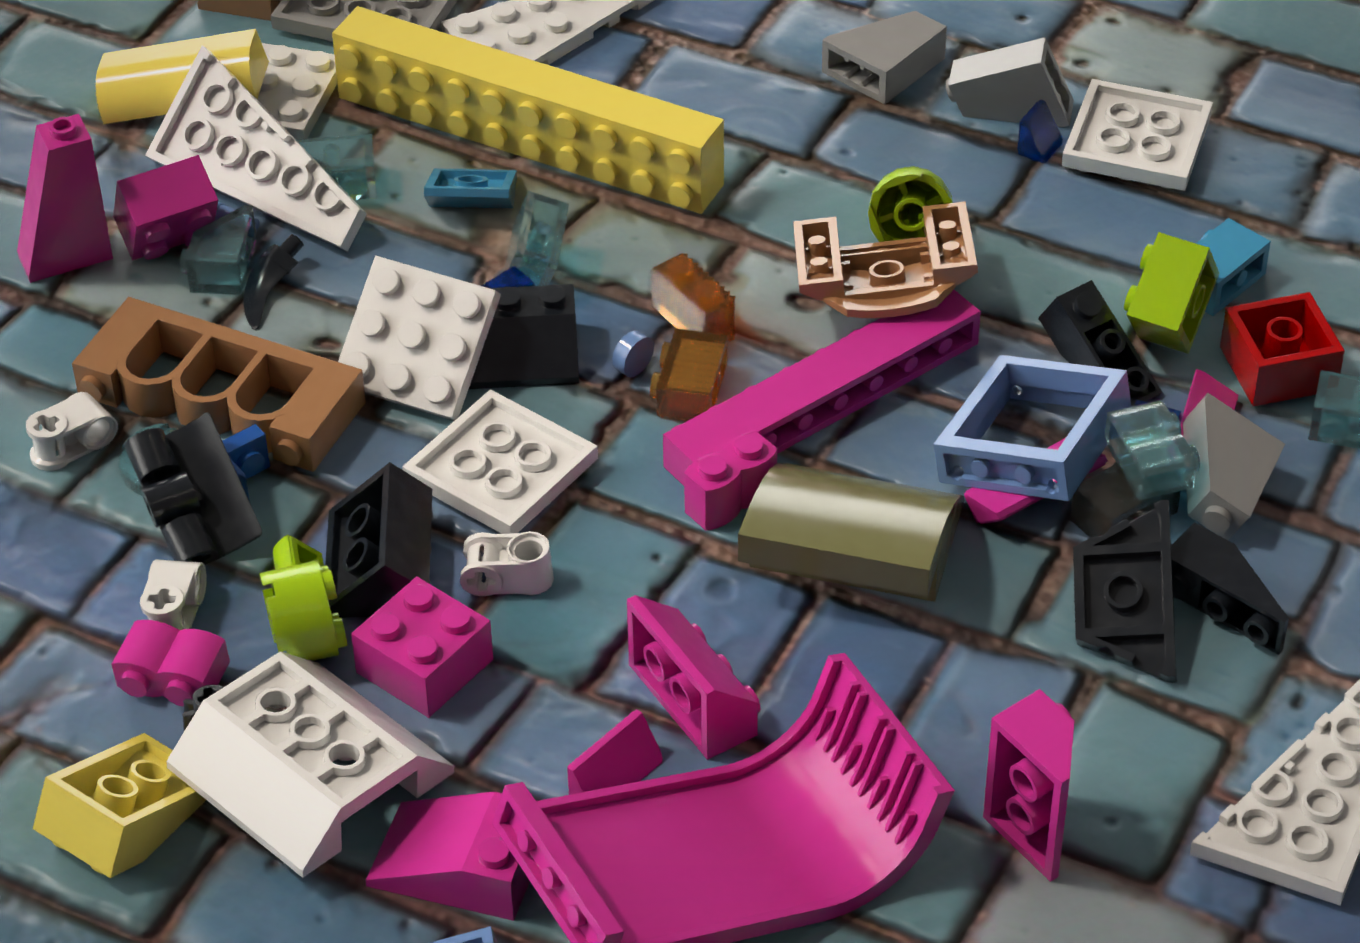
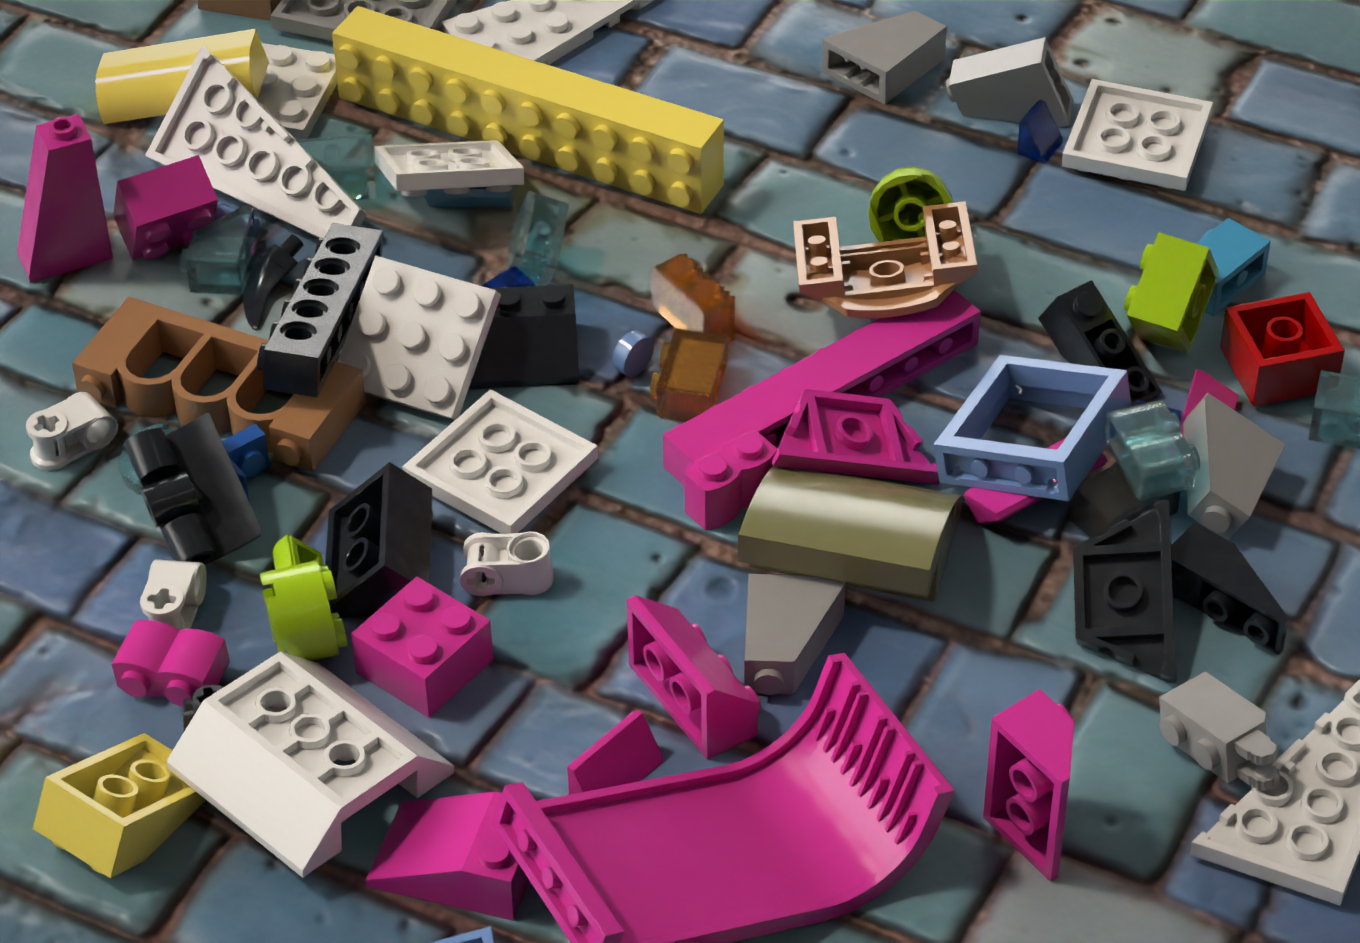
none -> black brick [257,223,383,397]
none -> white plate [374,140,524,197]
none -> light grey slope [744,574,845,695]
none -> dark pink wing [772,389,940,485]
none -> light grey hinge [1159,671,1280,791]

